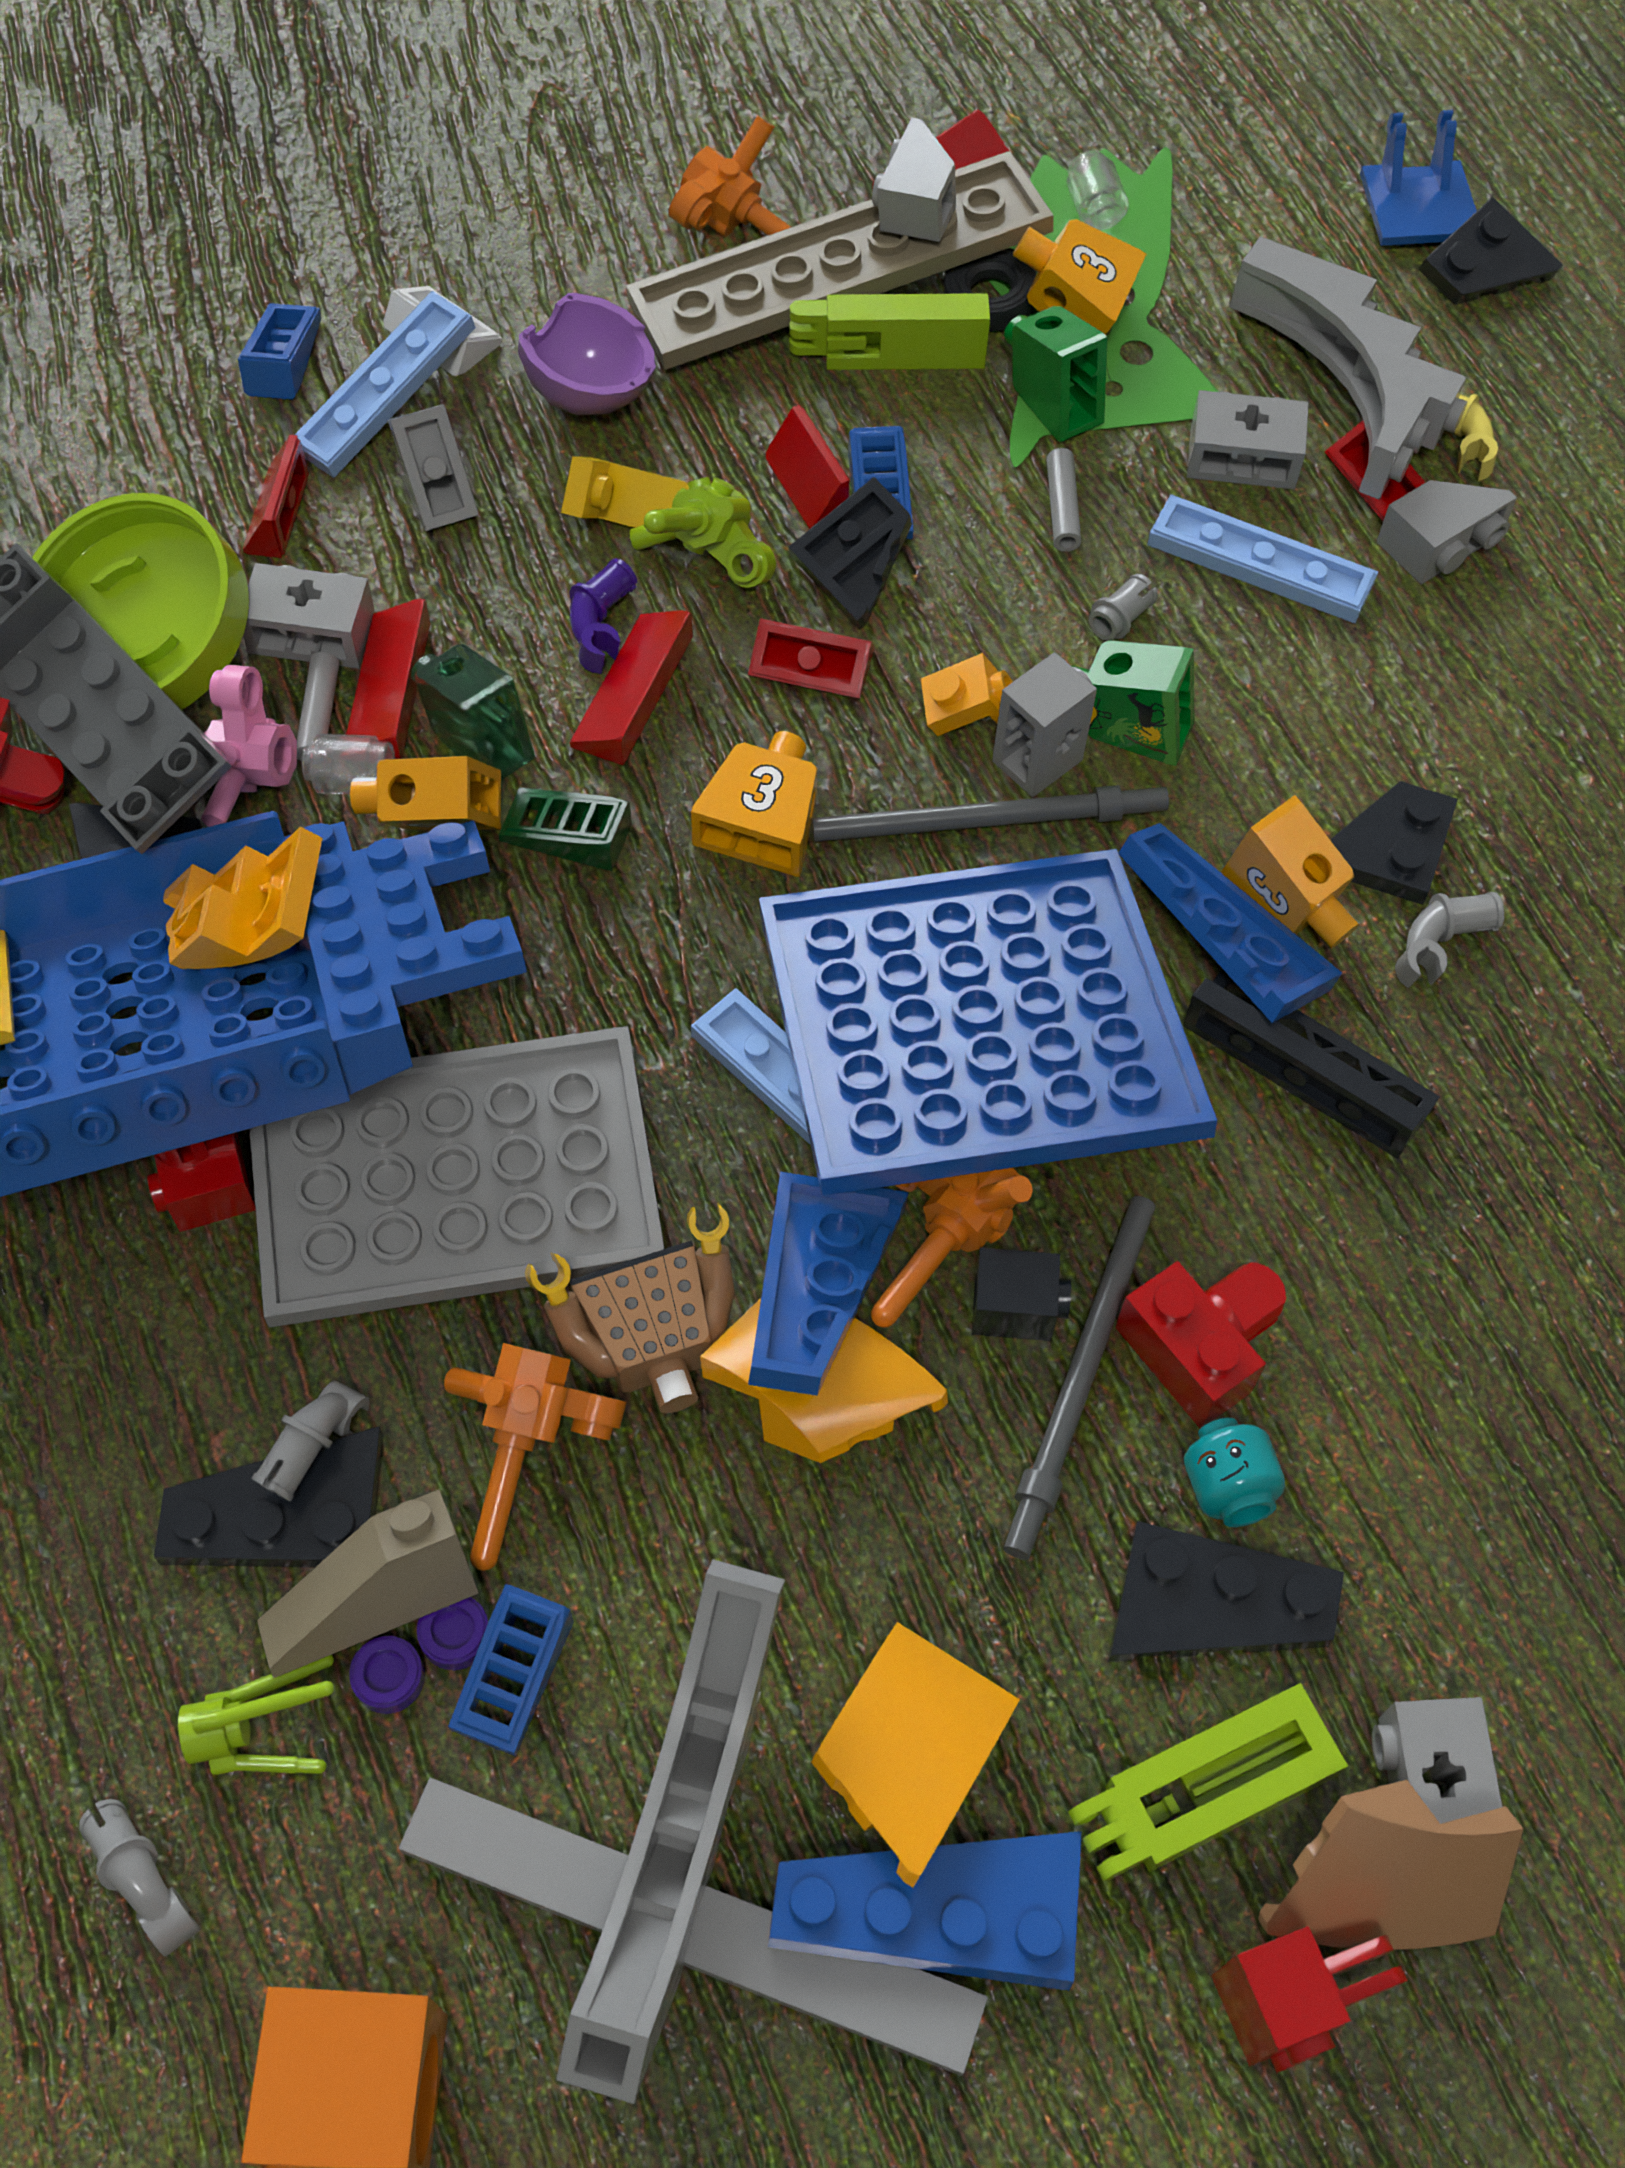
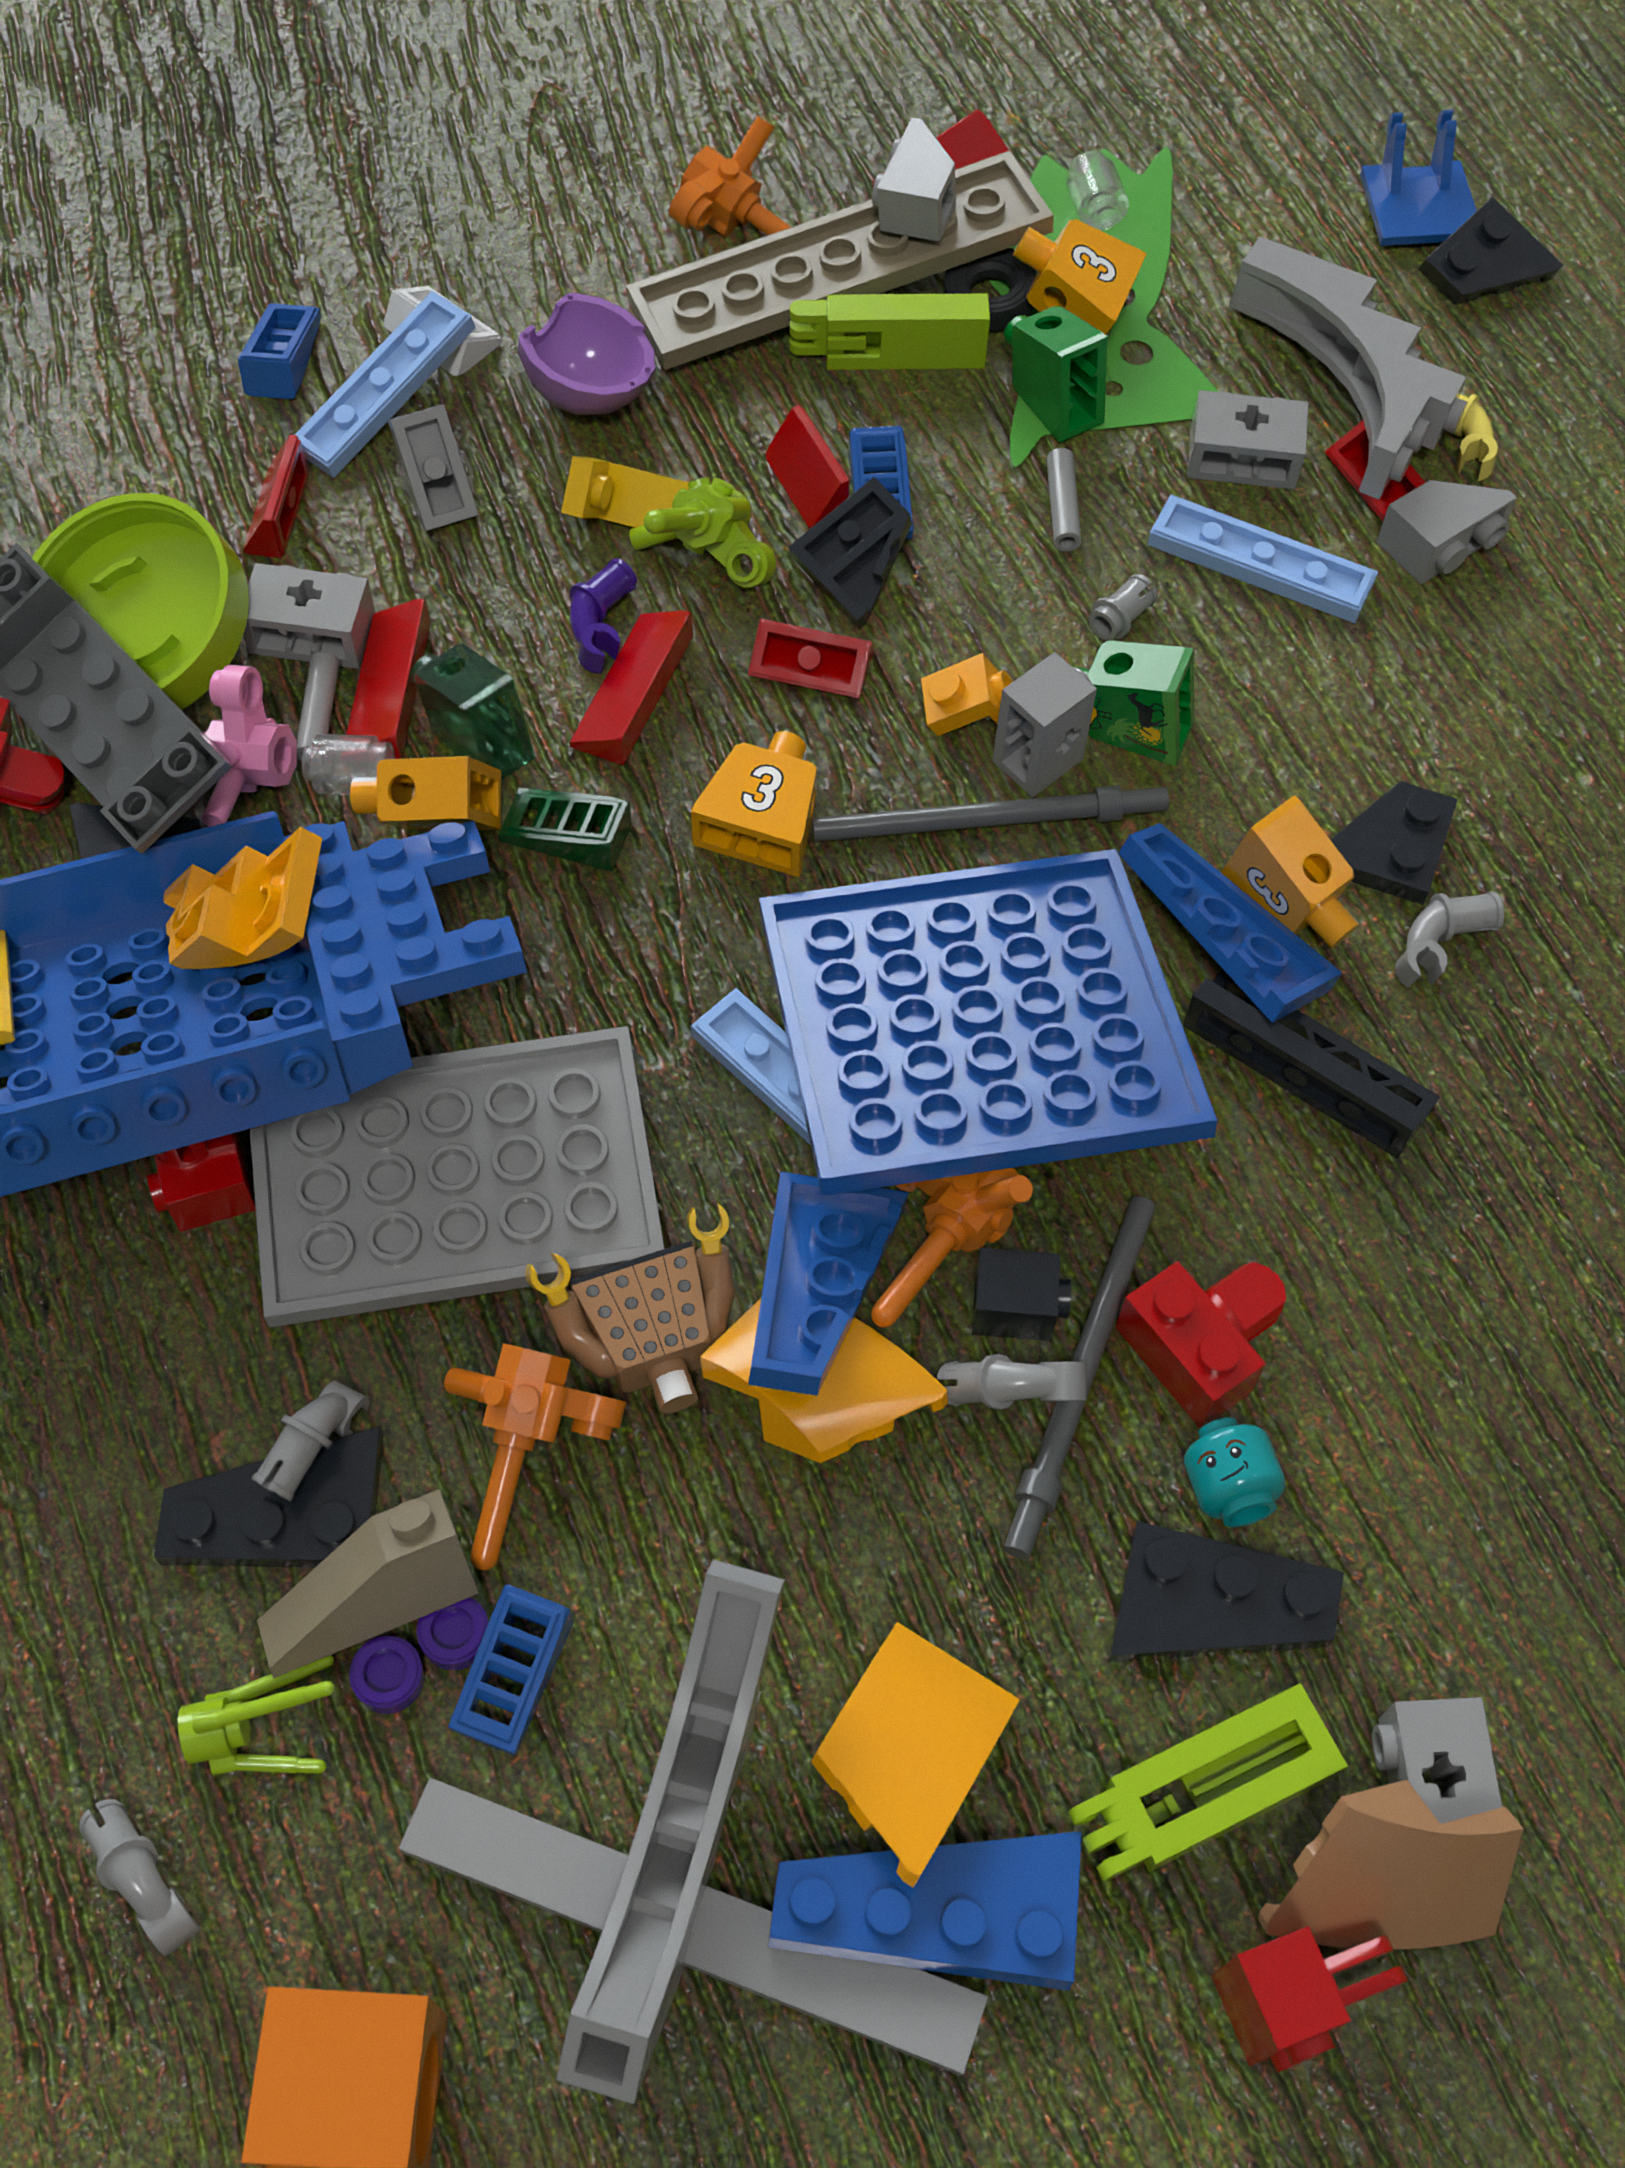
none -> light grey piece [937,1354,1087,1410]

